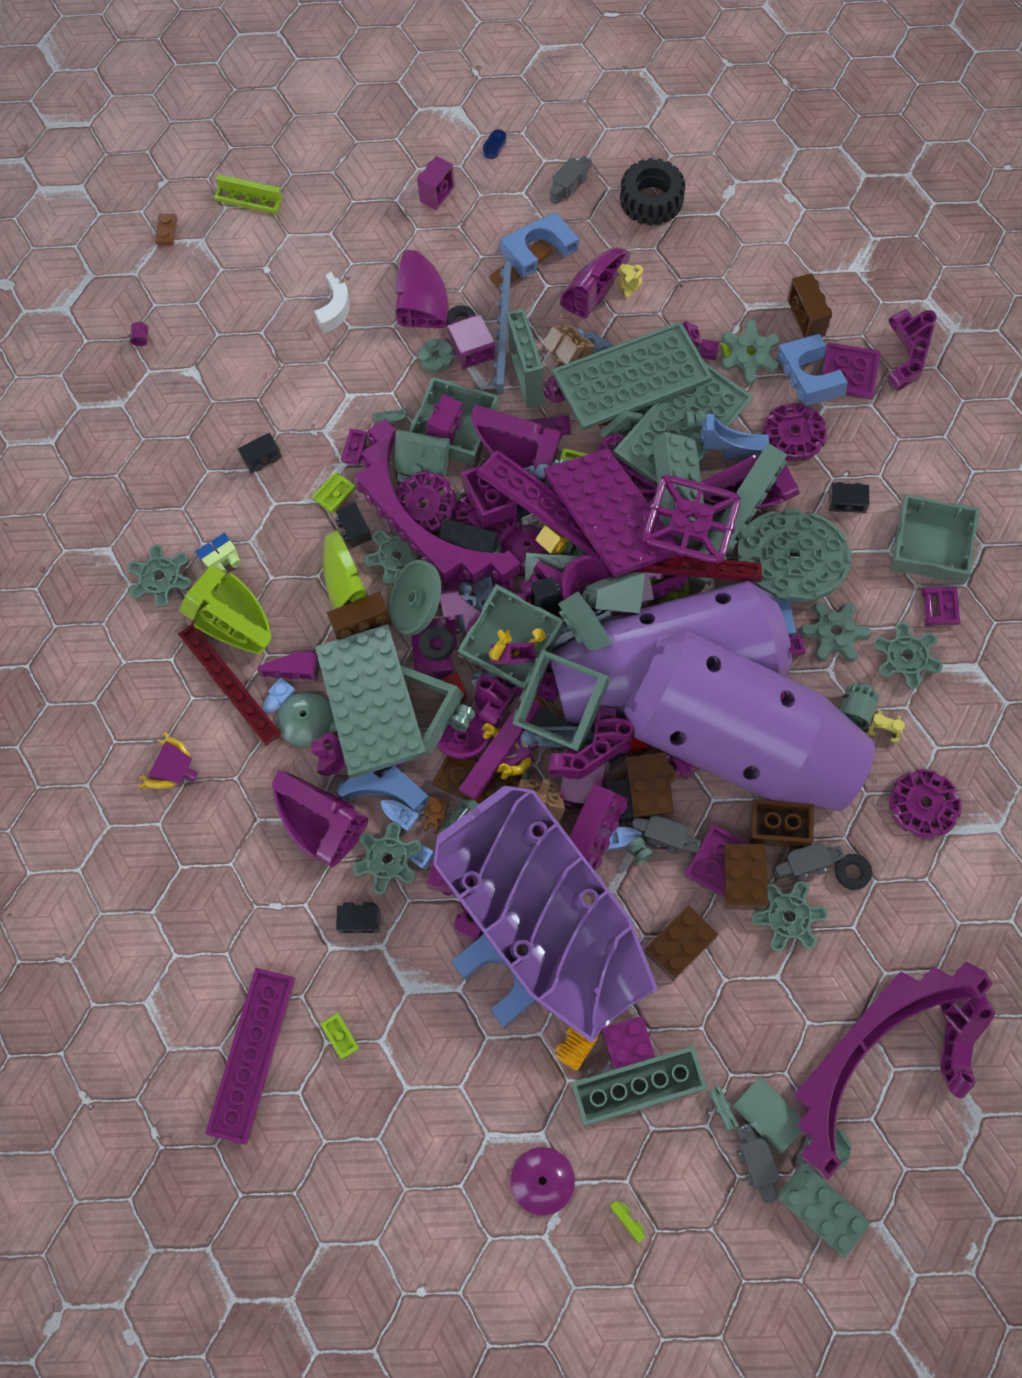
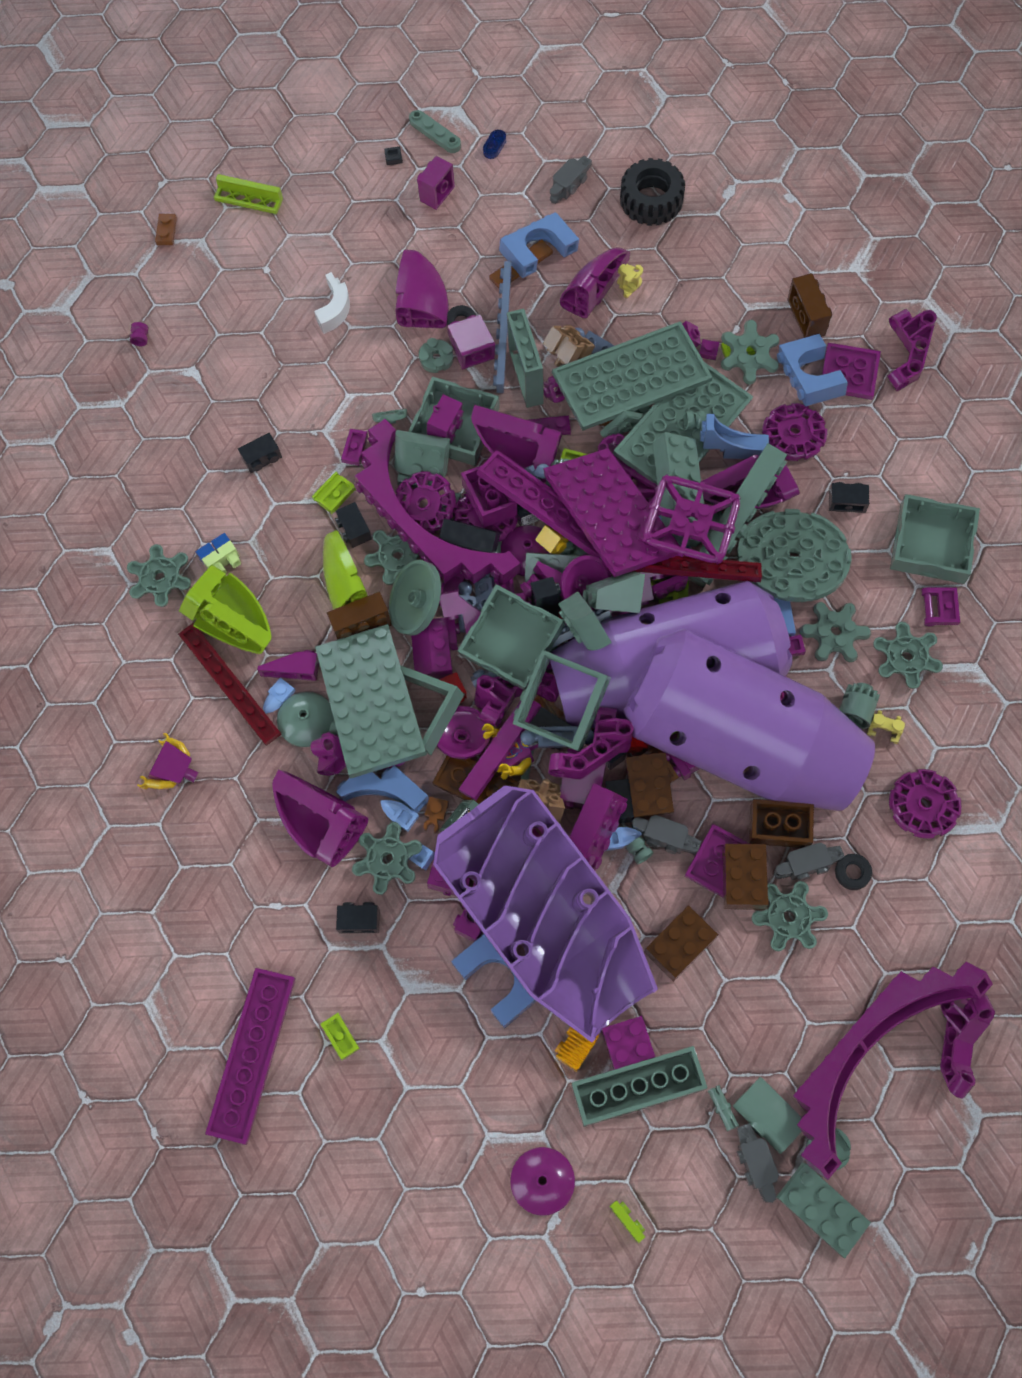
black tyre [419,627,454,661] -> none
sand green wheel [449,704,475,732] -> none
torso [488,628,546,664] -> none
none -> black tile [384,146,403,165]
none -> sand green plate [409,110,461,153]

